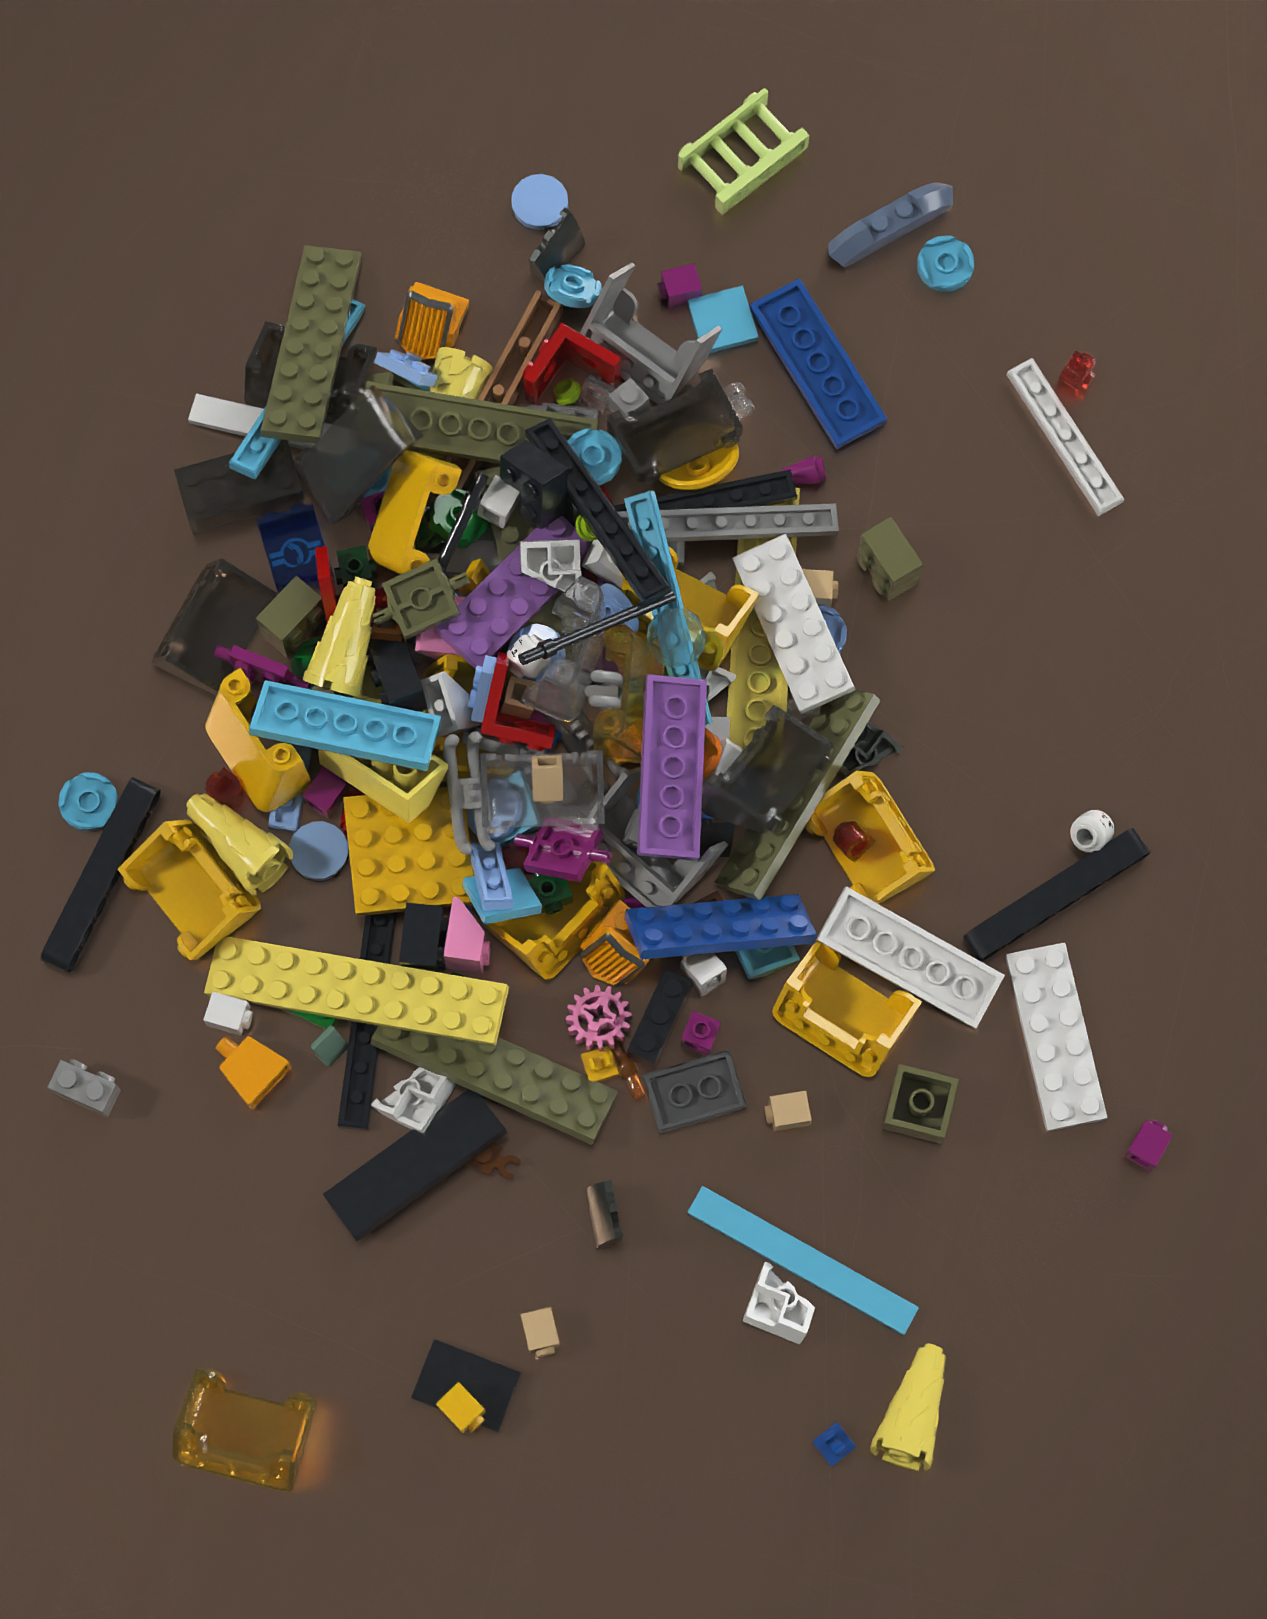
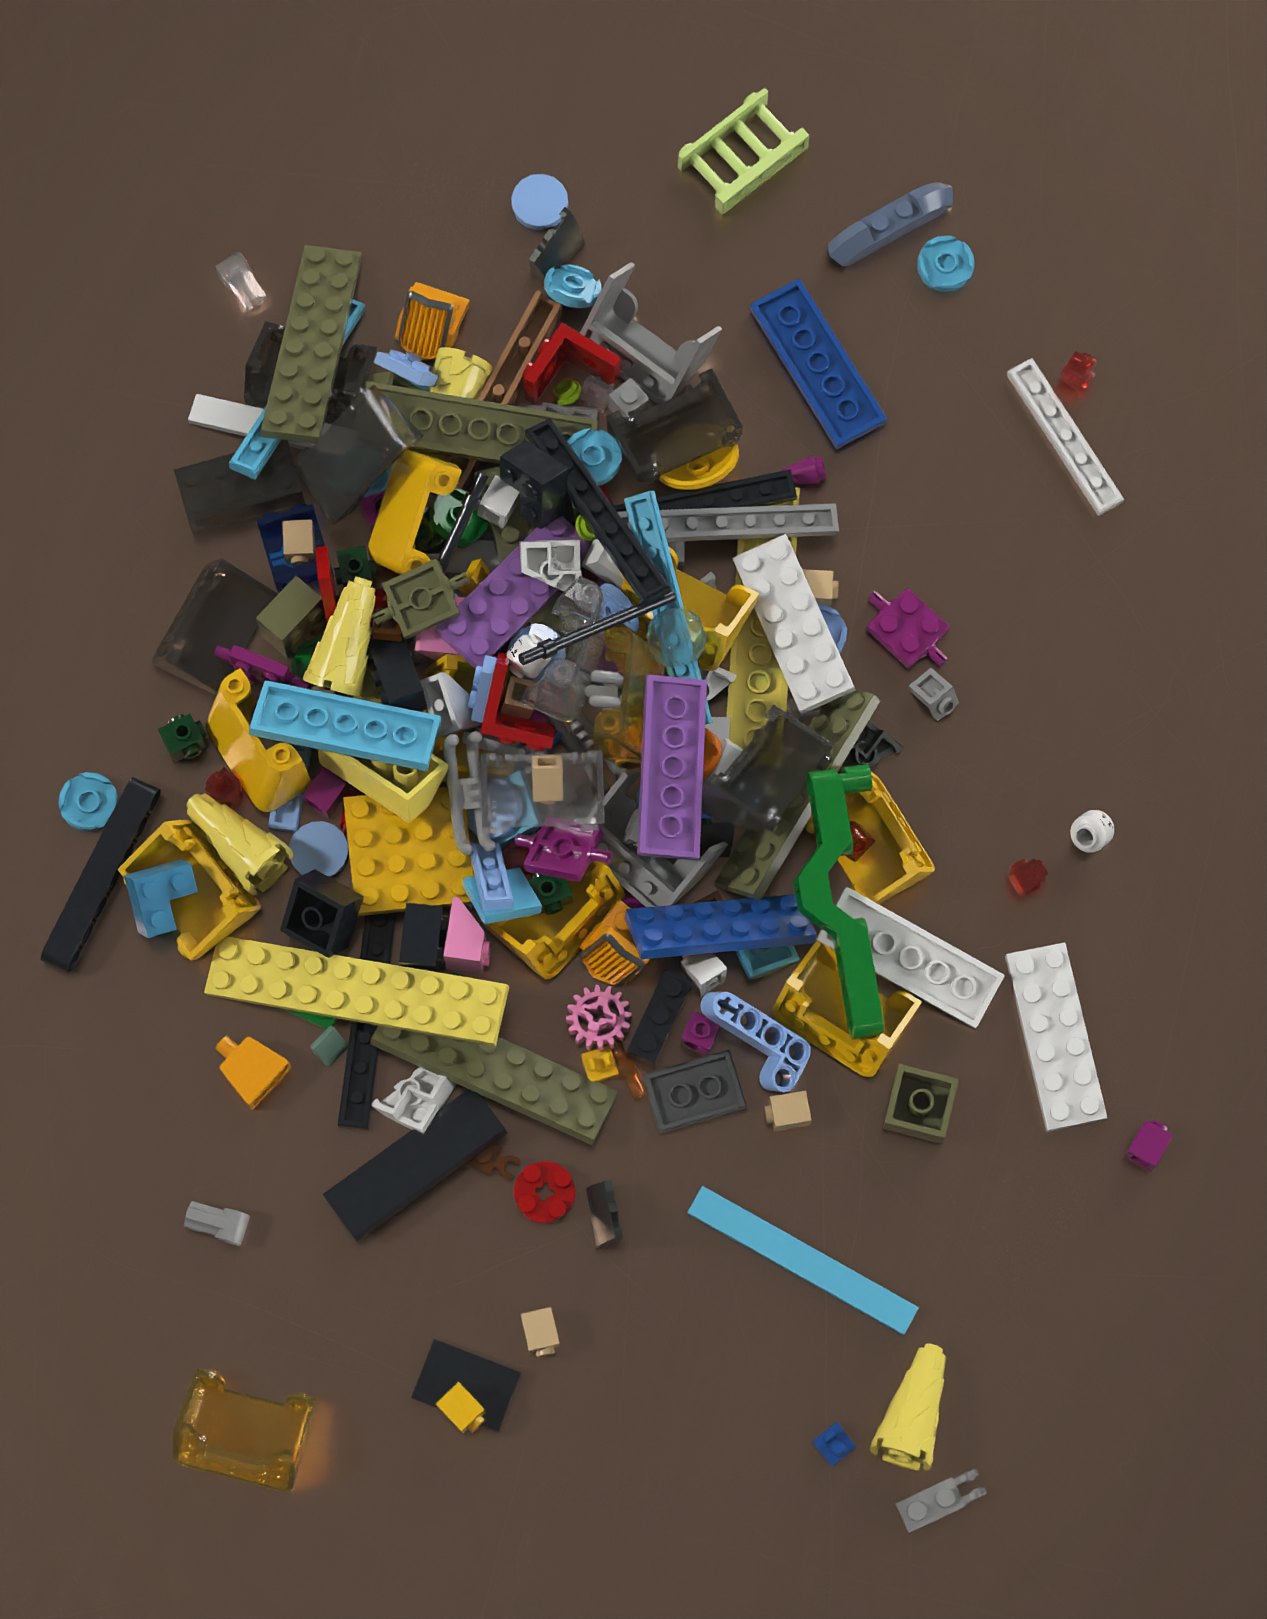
light grey brick [47,1059,121,1118] -> none
white brick [203,992,253,1036] -> none
magenta brick [657,263,702,309] -> none
medium azure tile [687,285,759,353] -> none
clear wheel [716,382,755,422] -> none
white slope [743,1262,815,1345] -> none
olive brick [857,517,923,601] -> none
black beam [963,827,1151,962] -> none
none -> dark azure brick [124,859,198,938]
none -> dark green brick [158,714,207,763]
none -> light grey piece [184,1201,250,1246]
none -> clear piece [214,251,267,311]
none -> black brick [280,869,364,958]
none -> tan brick [283,520,316,567]
none -> red plate [514,1161,576,1224]
none -> light blue beam [700,992,811,1092]
none -> green beam [793,764,884,1040]
none -> magenta plate [866,588,950,669]
none -> light grey hinge [895,1469,987,1533]
none -> light grey bracket [909,668,959,721]
none -> clear red plate [1007,858,1048,897]

